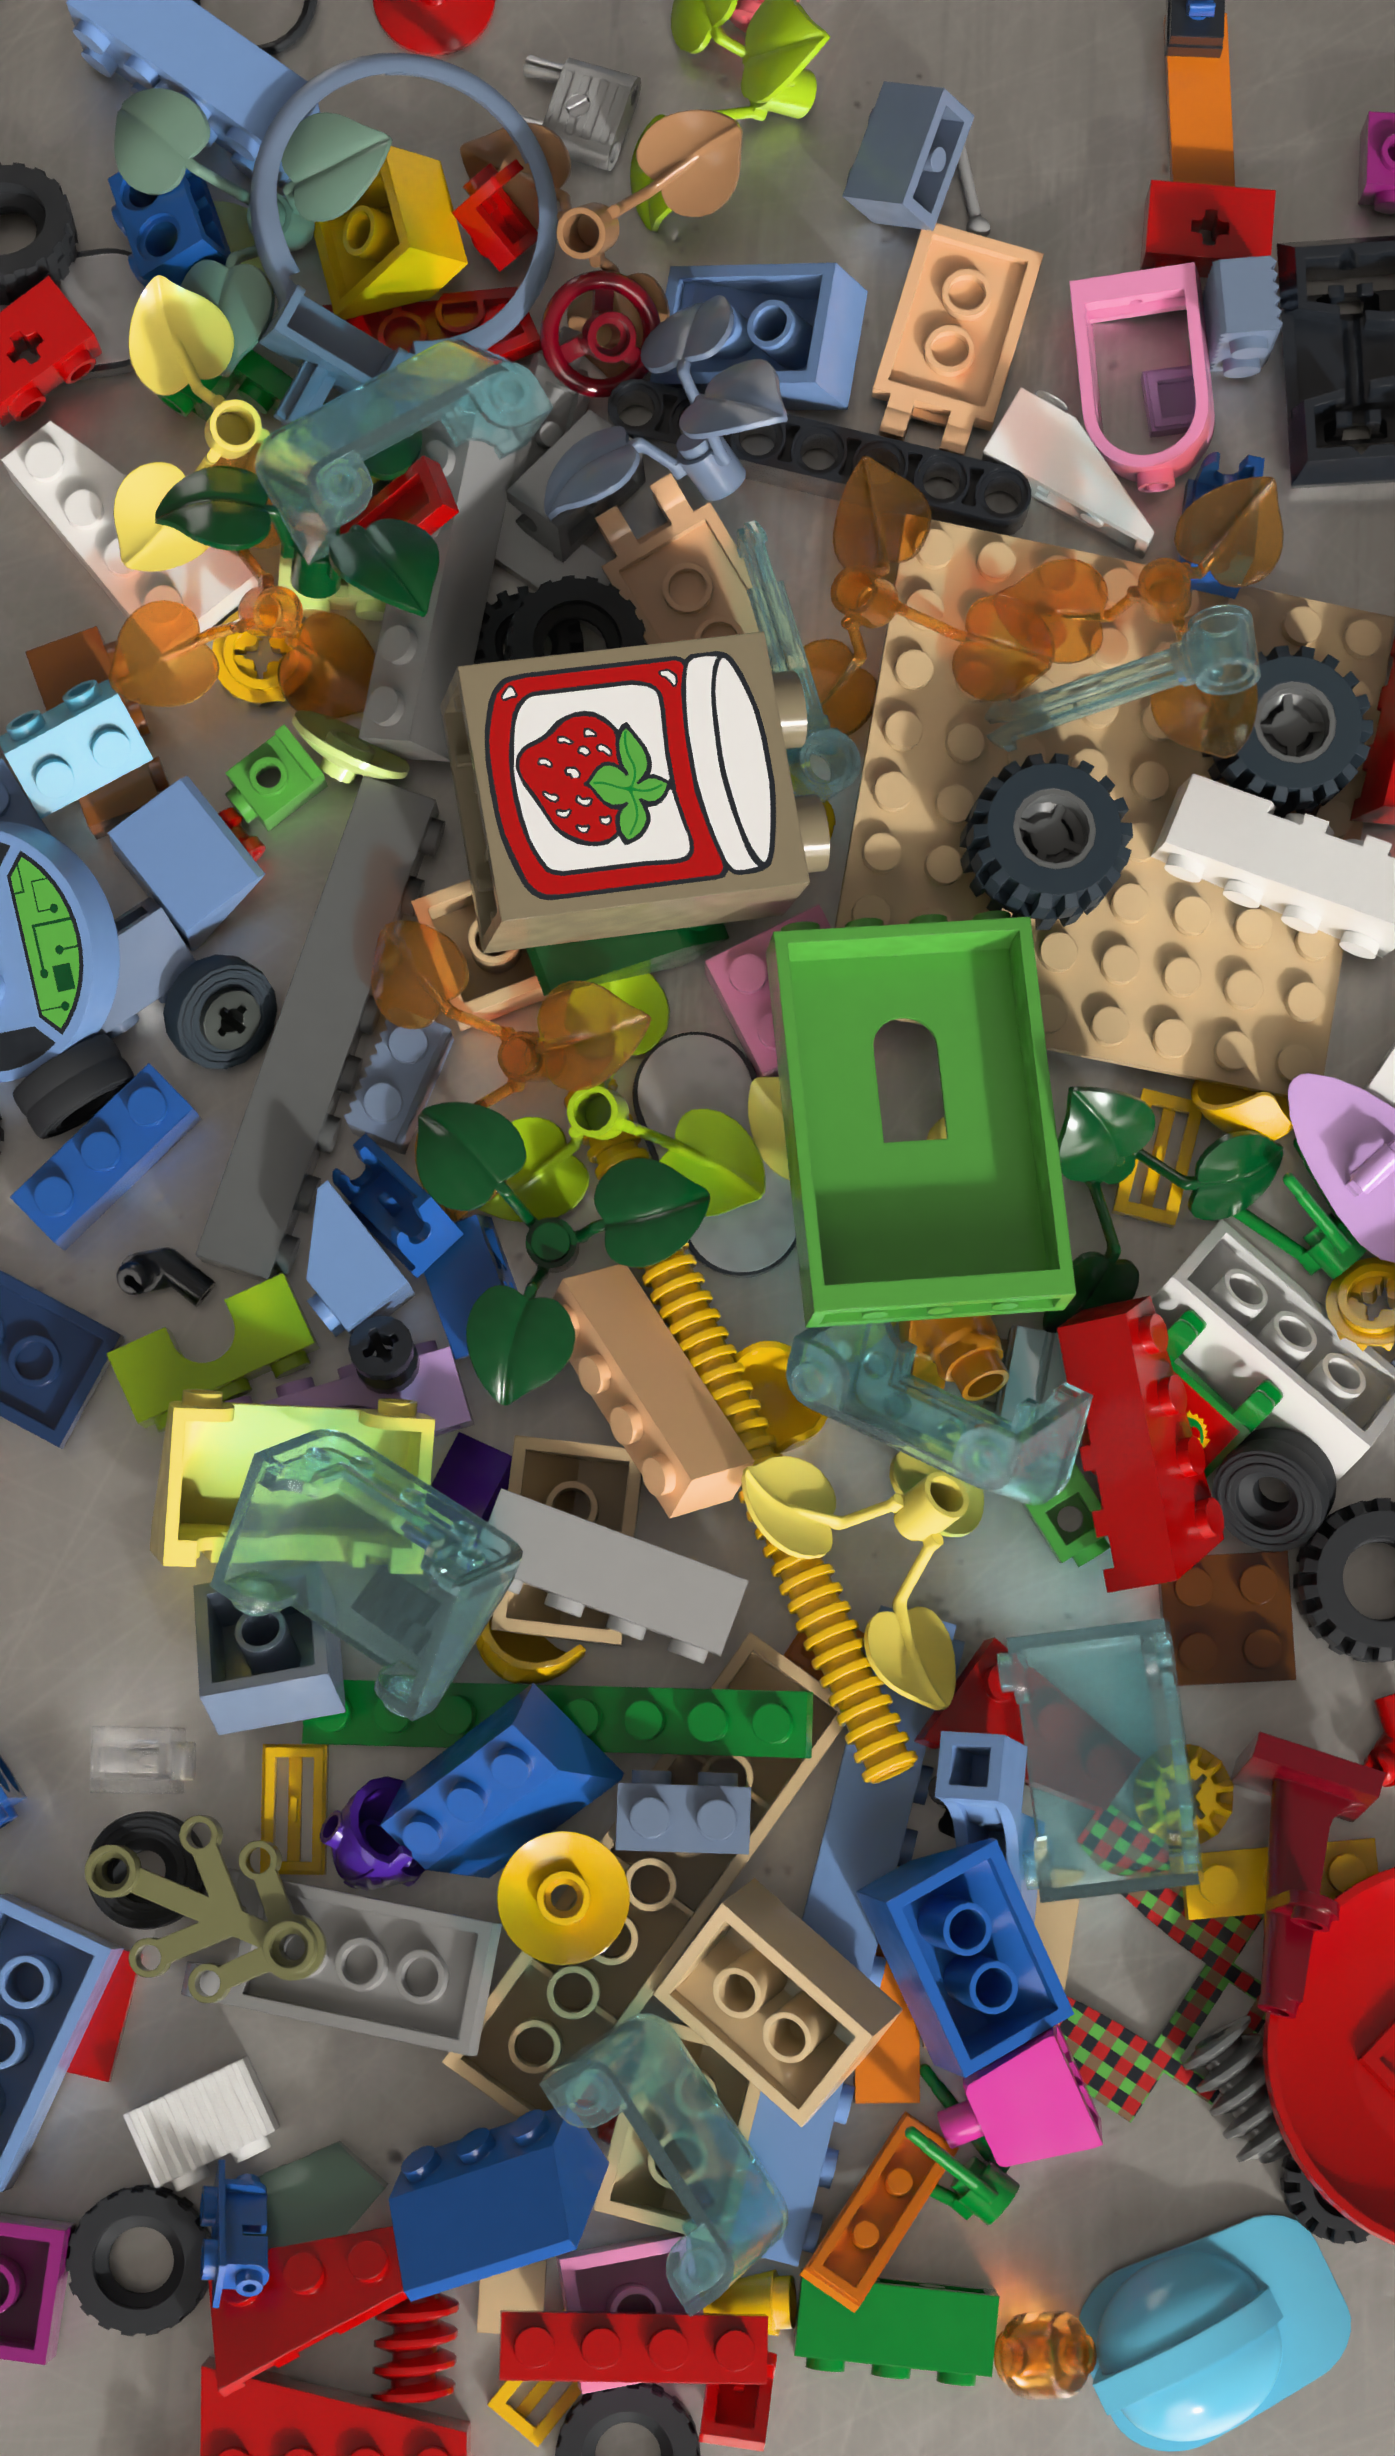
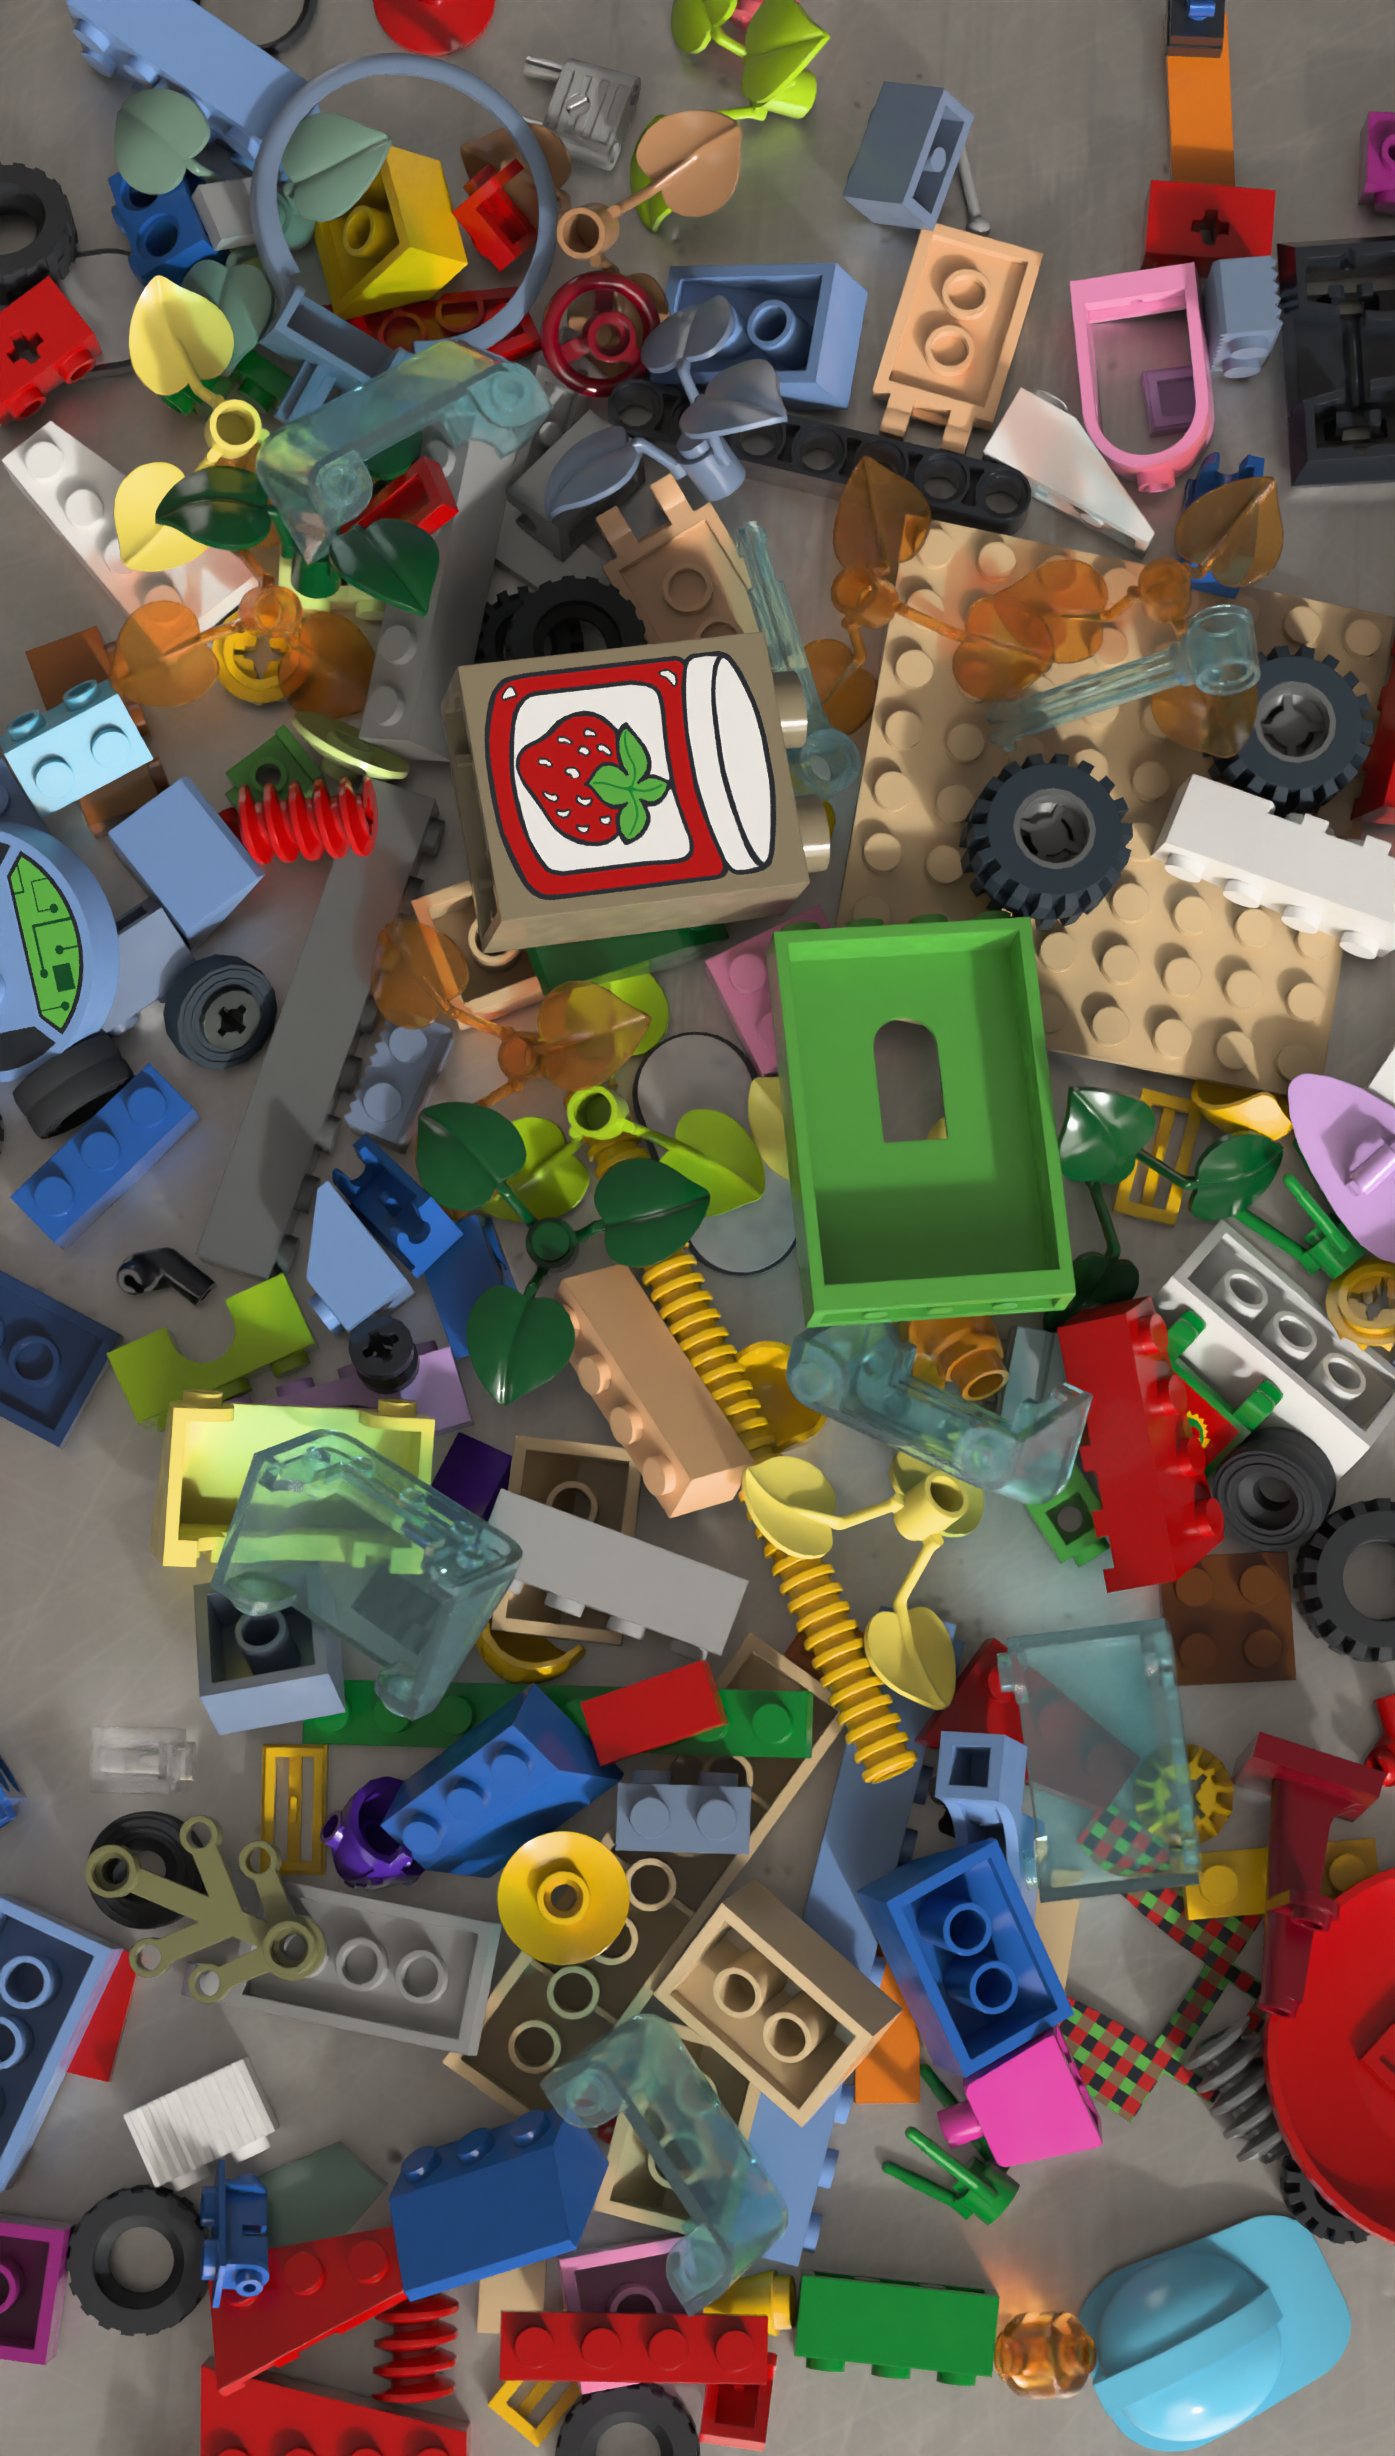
orange tile [799,2111,960,2313] -> none
none -> light grey tile [191,177,255,251]
none -> red piece [238,775,379,865]
none -> red tile [580,1660,728,1766]

